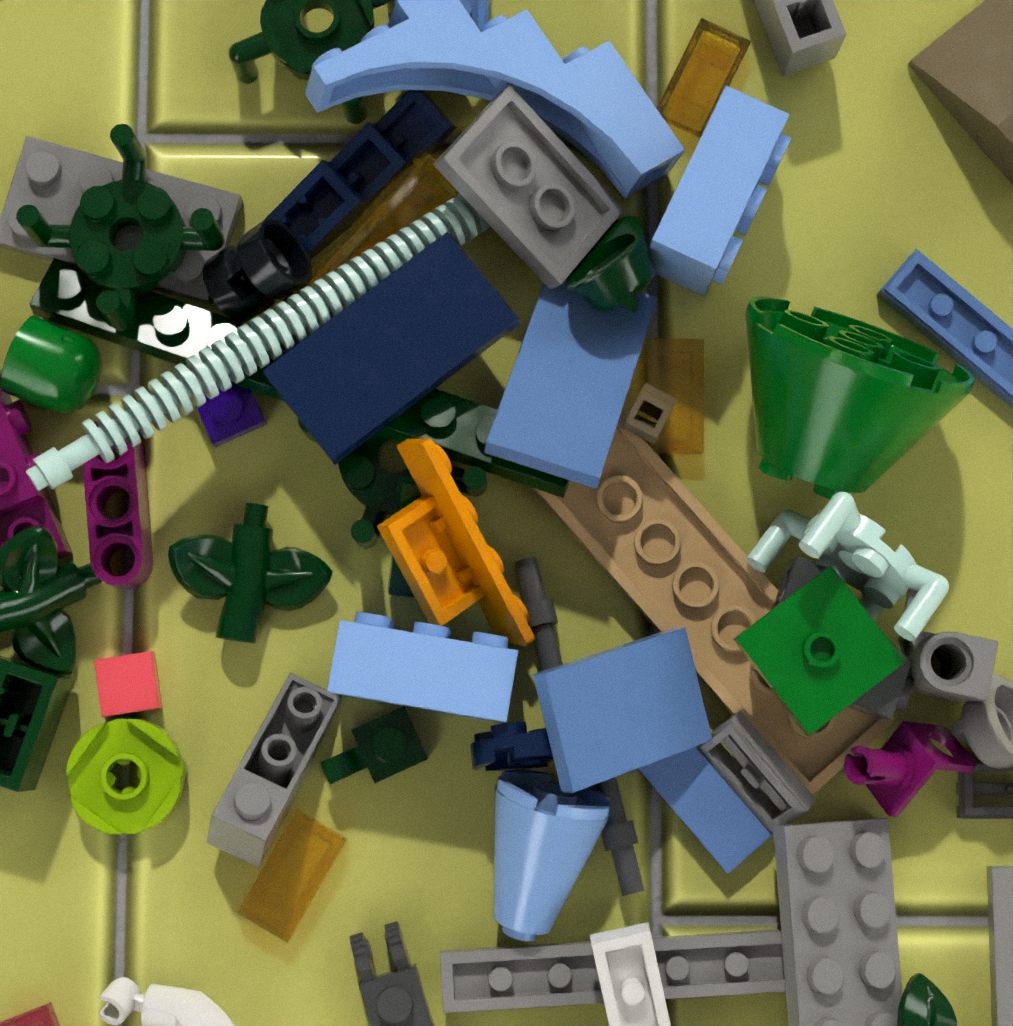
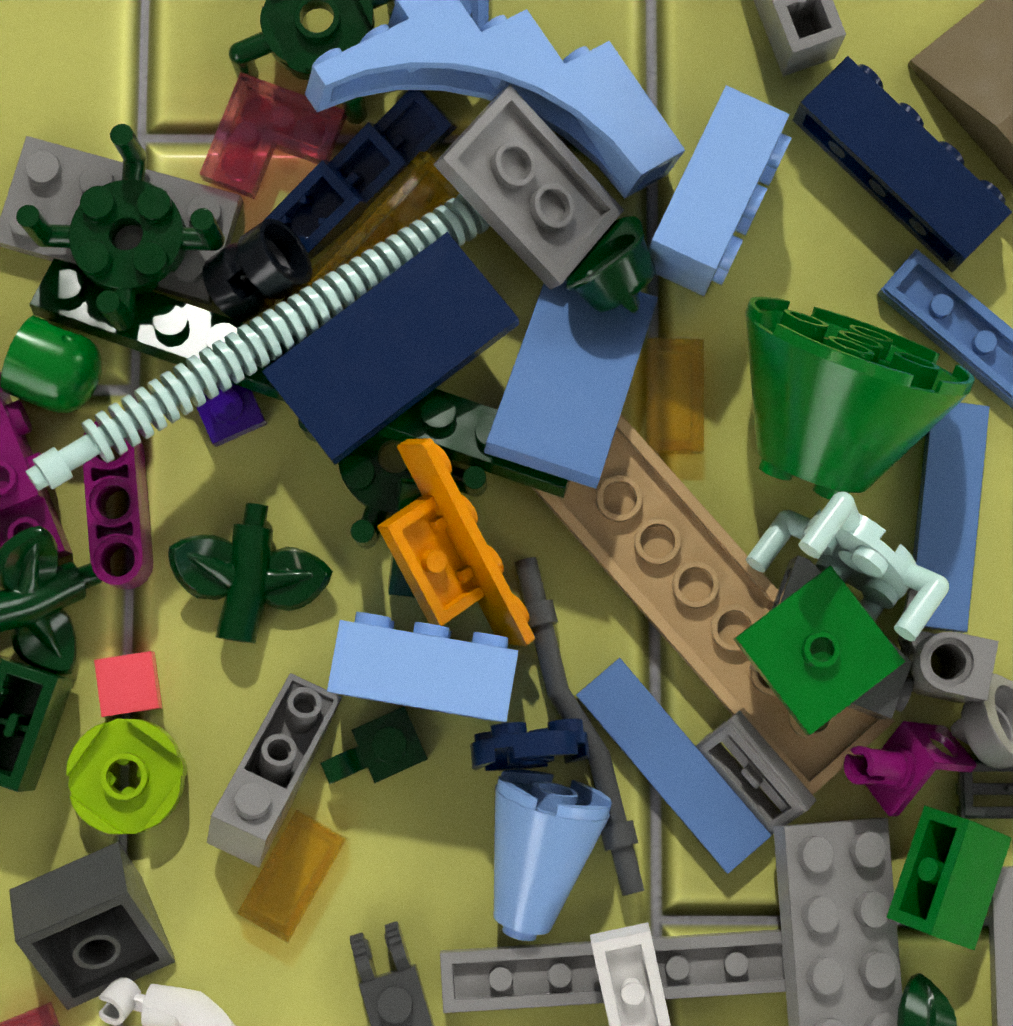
medium blue tile [533,627,712,793] -> none
dark tan piece [622,383,678,444] -> none
clear yellow tile [657,18,751,138] -> none
none -> dark grey slope [9,842,175,1010]
none -> clear pink plate [199,72,347,199]
none -> dark blue brick [793,56,1012,273]
none -> green brick [886,805,1012,950]
none -> medium blue tile [913,403,990,633]

